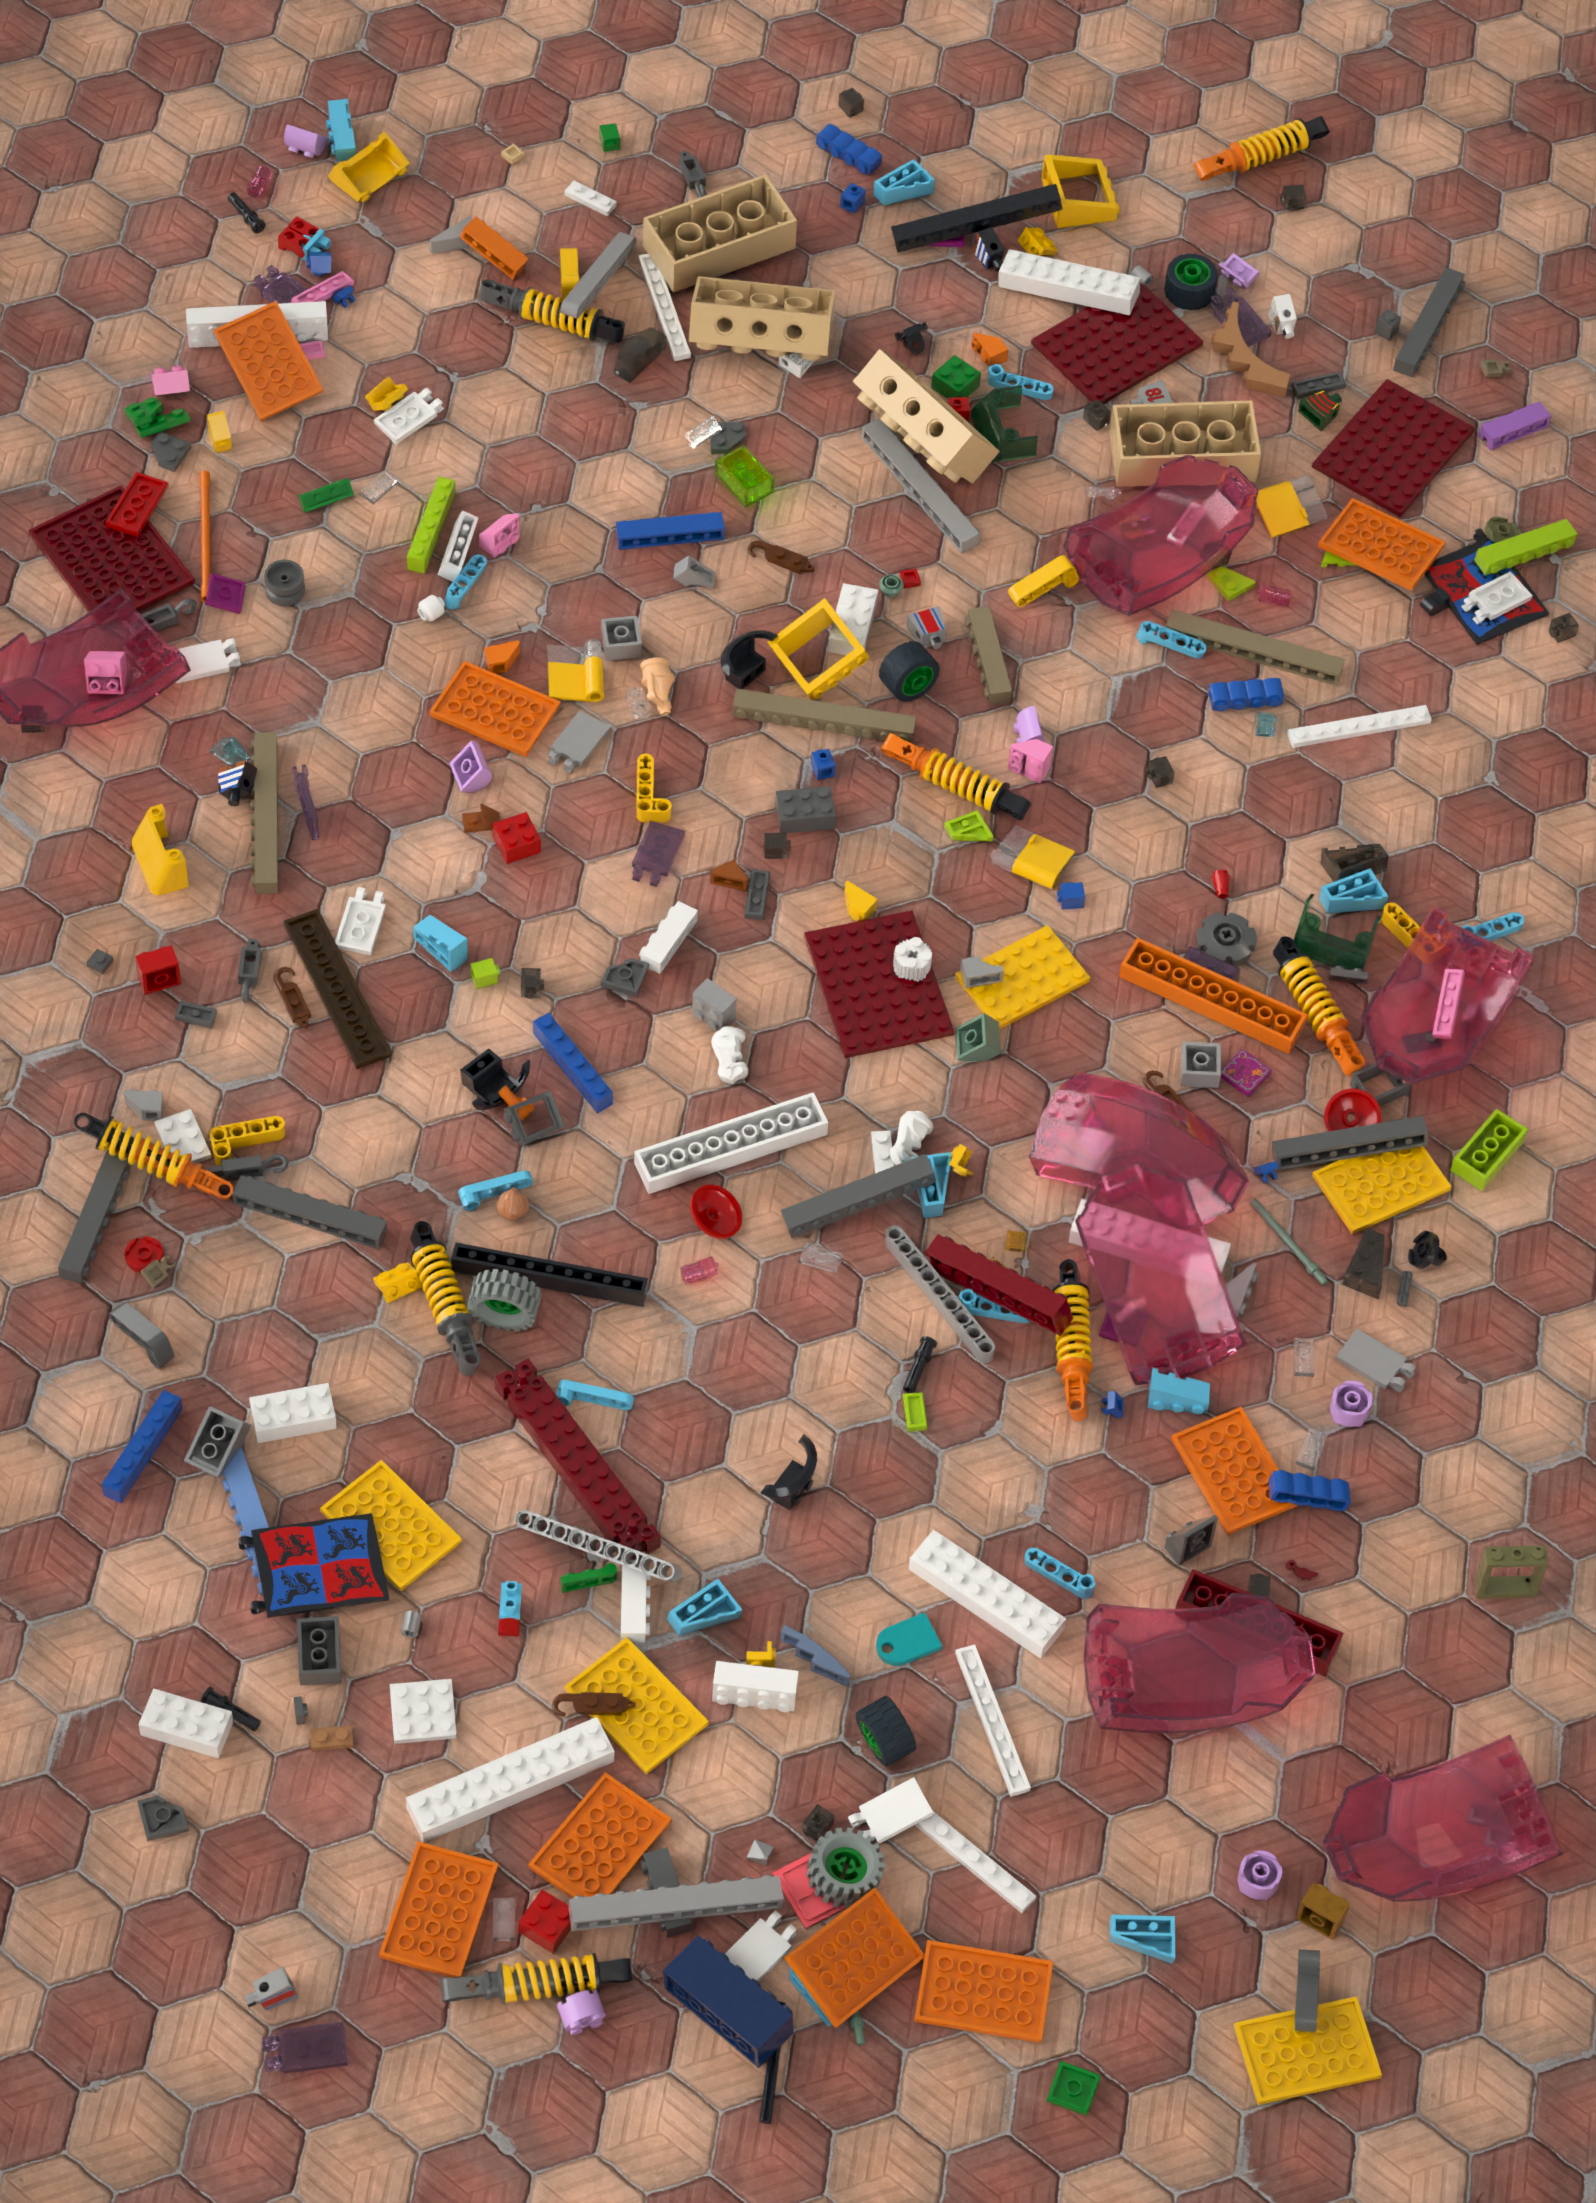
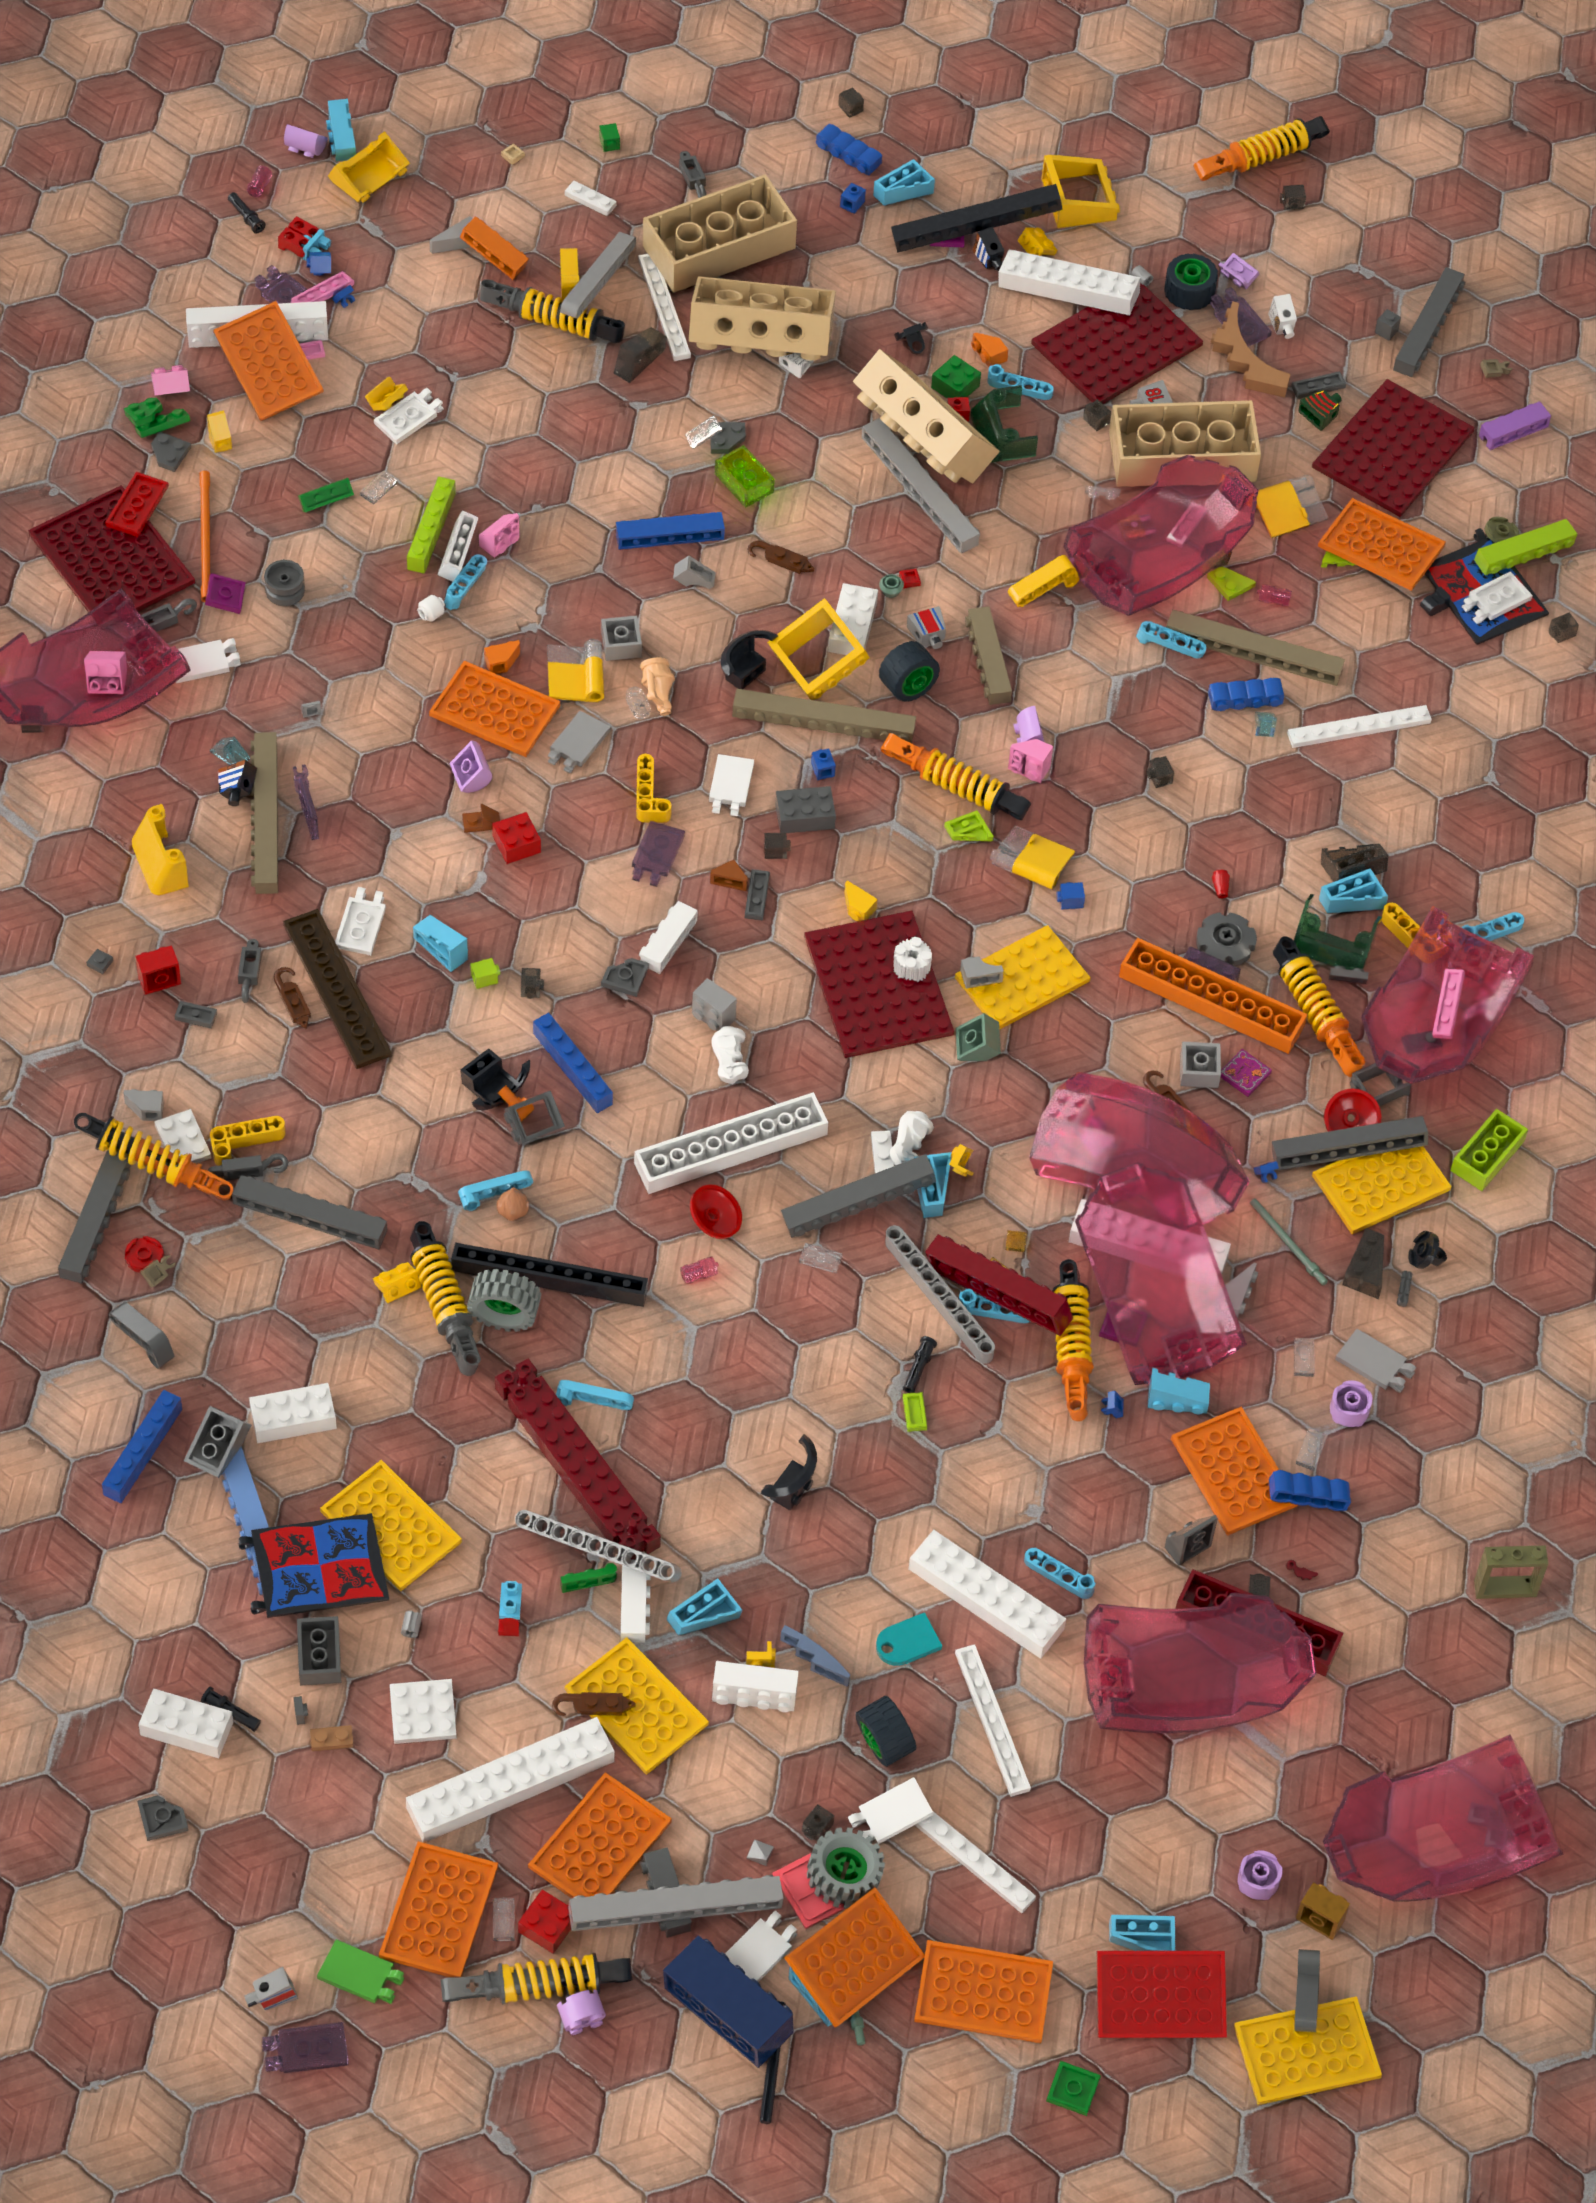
none -> light grey slope [301,701,321,718]
none -> bright green tile [317,1939,405,2004]
none -> white tile [709,754,754,817]
none -> red plate [1096,1951,1227,2038]

